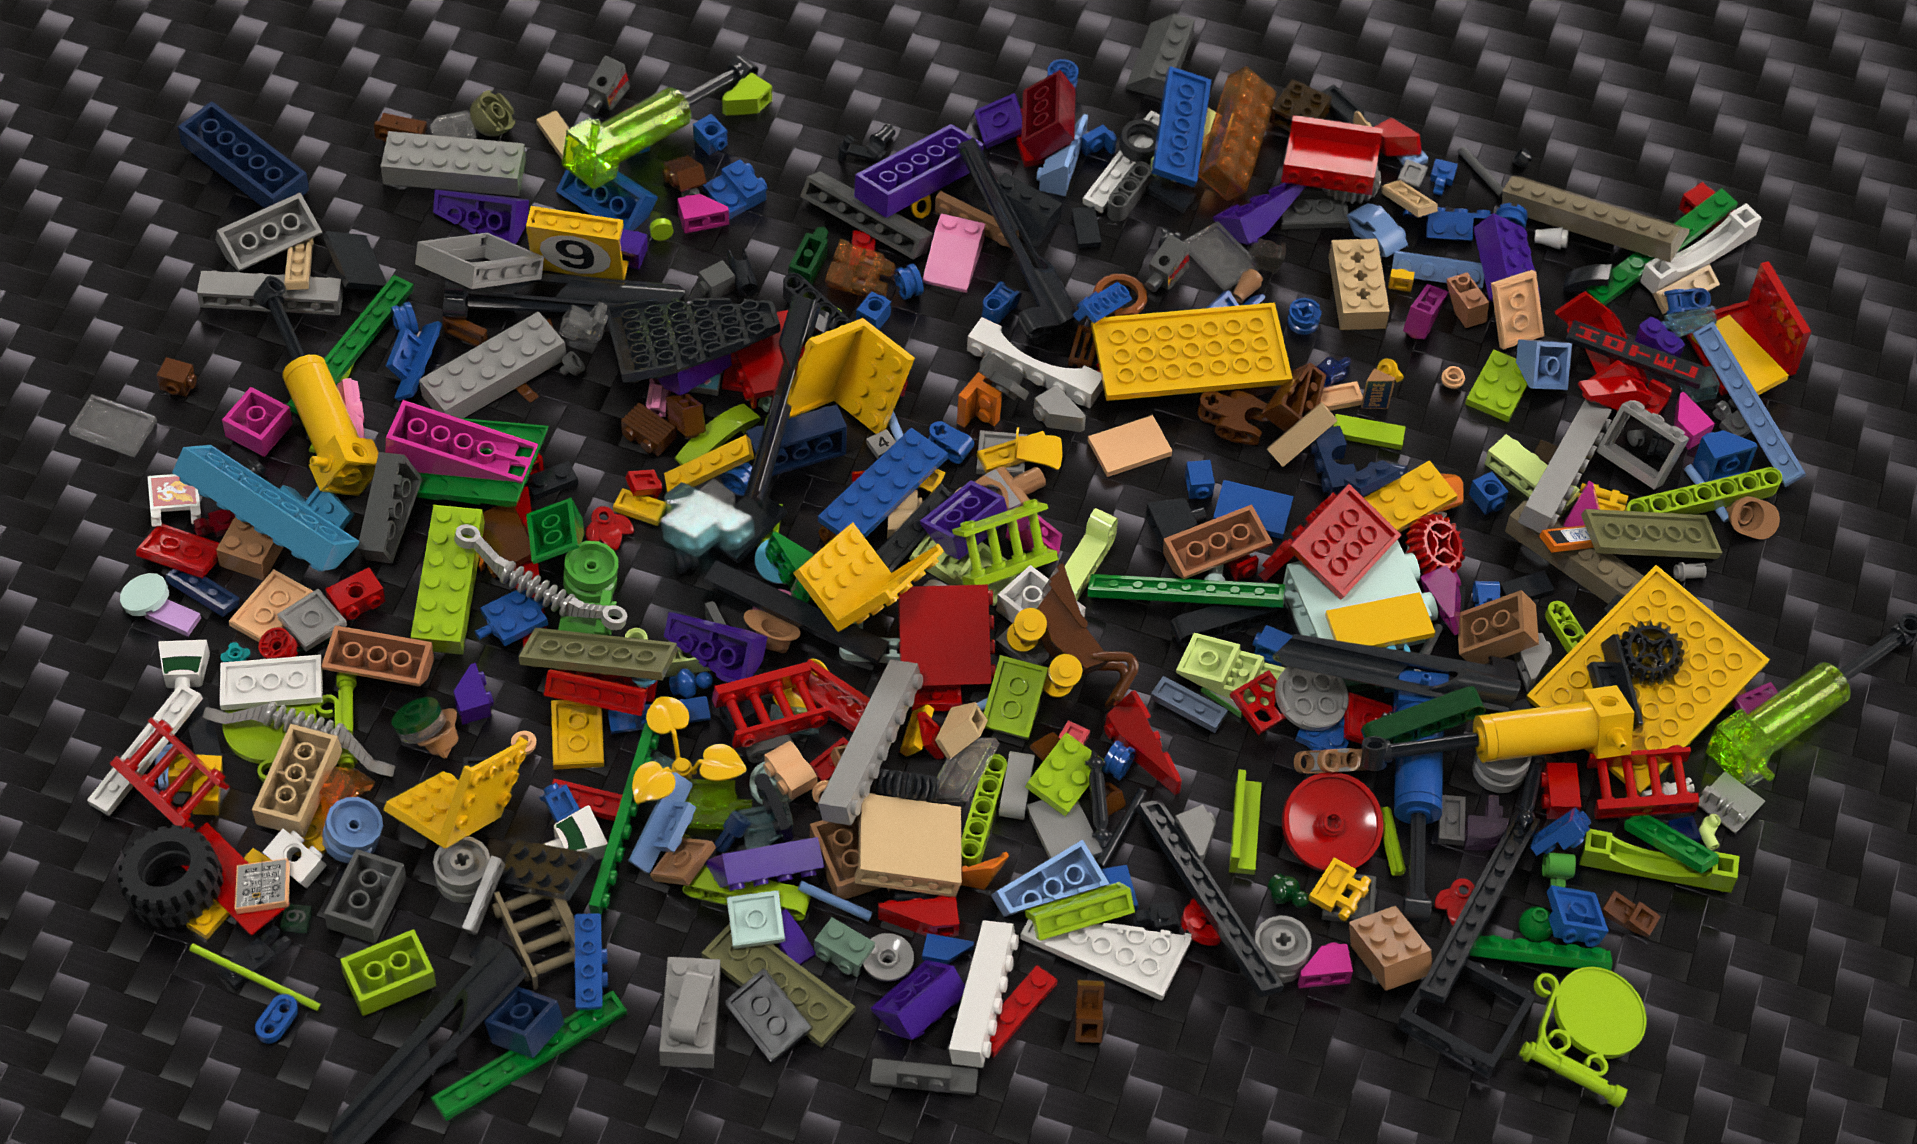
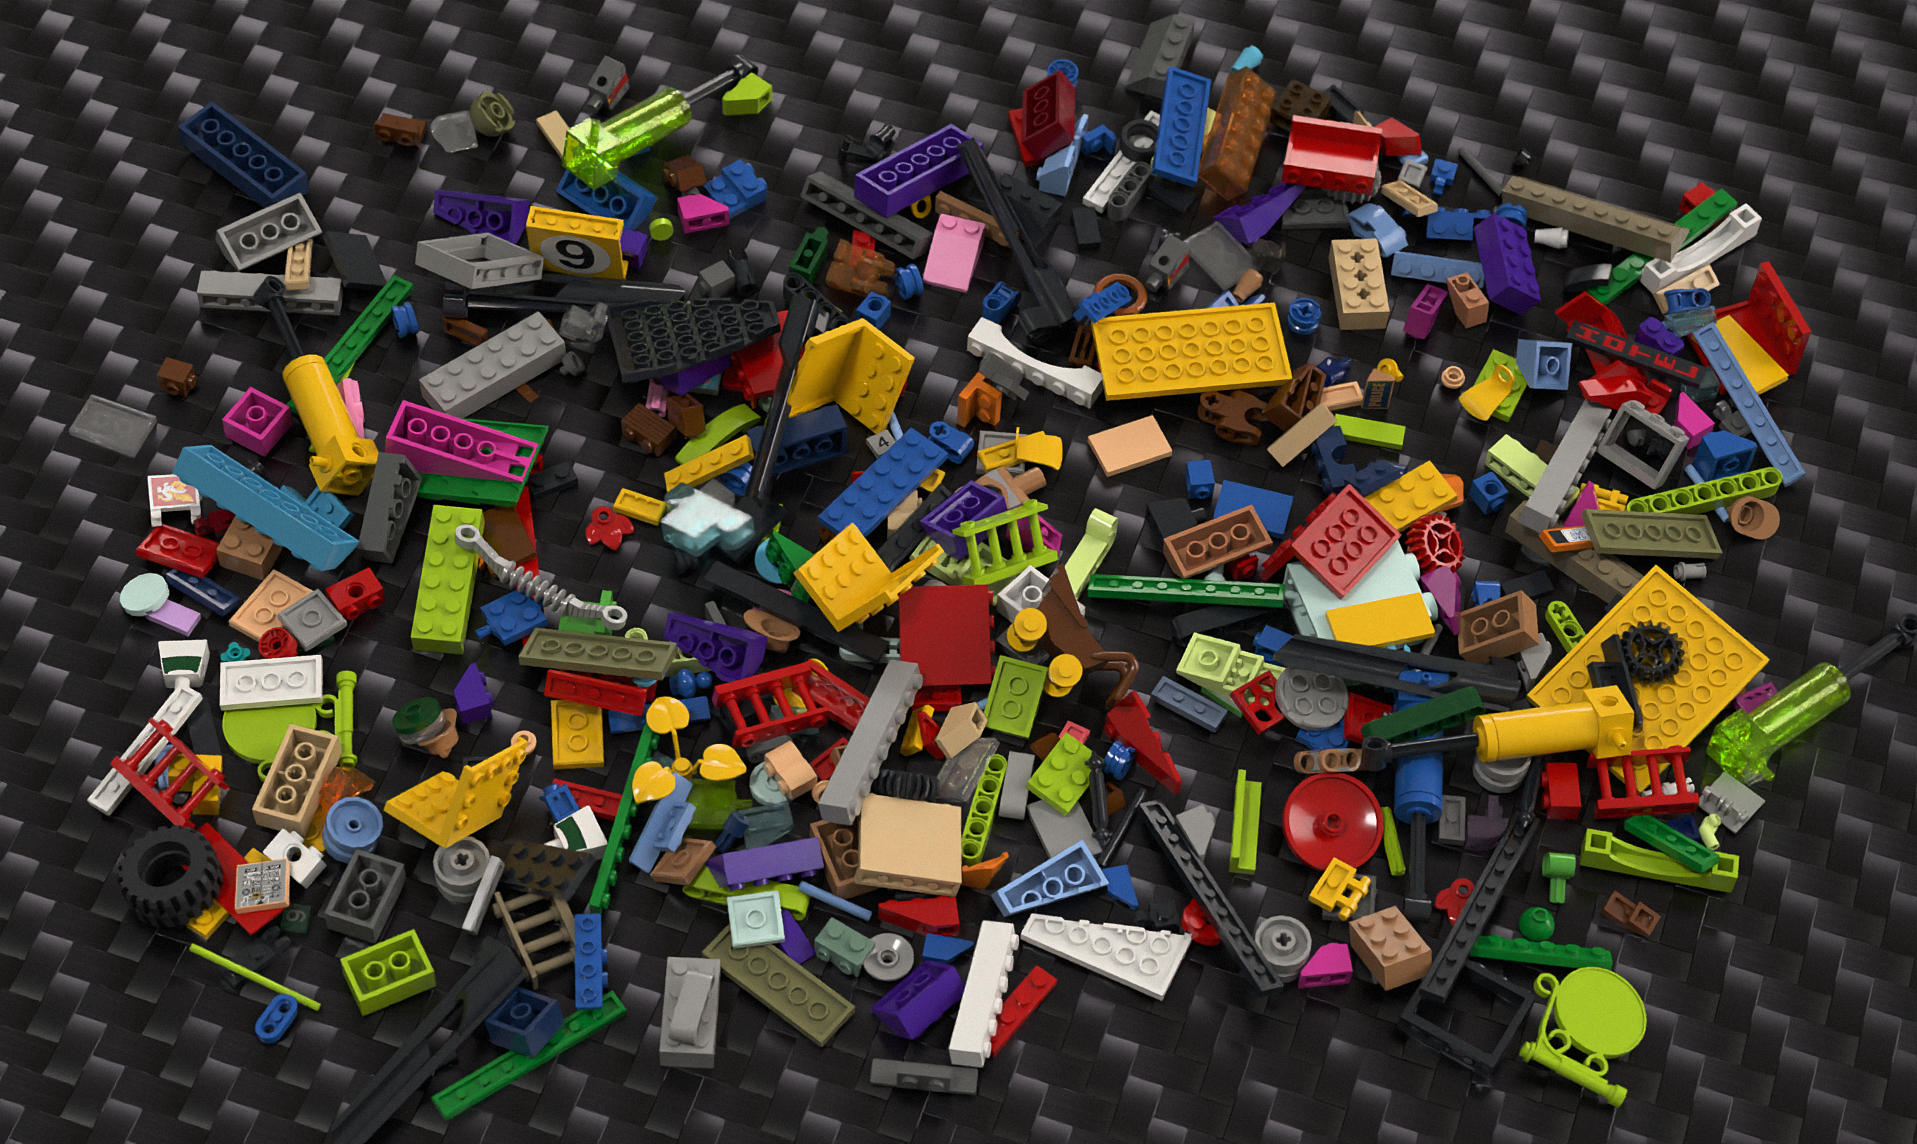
light grey piece [203,701,395,776] -> none
nougat slope [321,625,434,686] -> none
light grey brick [381,131,526,196] -> none
blue bracket [386,321,442,401] -> none
green slope [526,498,584,564] -> none
bright green wheel [563,541,618,603] -> none
red bracket [625,469,662,499] -> none
blue brick [693,114,727,155] -> none
tile [724,968,813,1063] -> none
black hinge [754,773,793,843] -> none
dark purple plate [974,93,1022,148] -> none
lime fence [1025,882,1135,941] -> none
light grey slope [1033,385,1086,432] -> none
reddish brown brick [1075,980,1104,1043] -> none
dark green animal [1268,874,1310,908] -> none
yellow plate [1388,269,1415,292] -> none
light nougat tile [1491,270,1545,349] -> none
blue plate [1531,807,1591,855] -> none
blue plate [1547,885,1609,947] -> none
none -> medium azure cone [1231,46,1263,77]
none -> yellow piece [1459,365,1514,421]

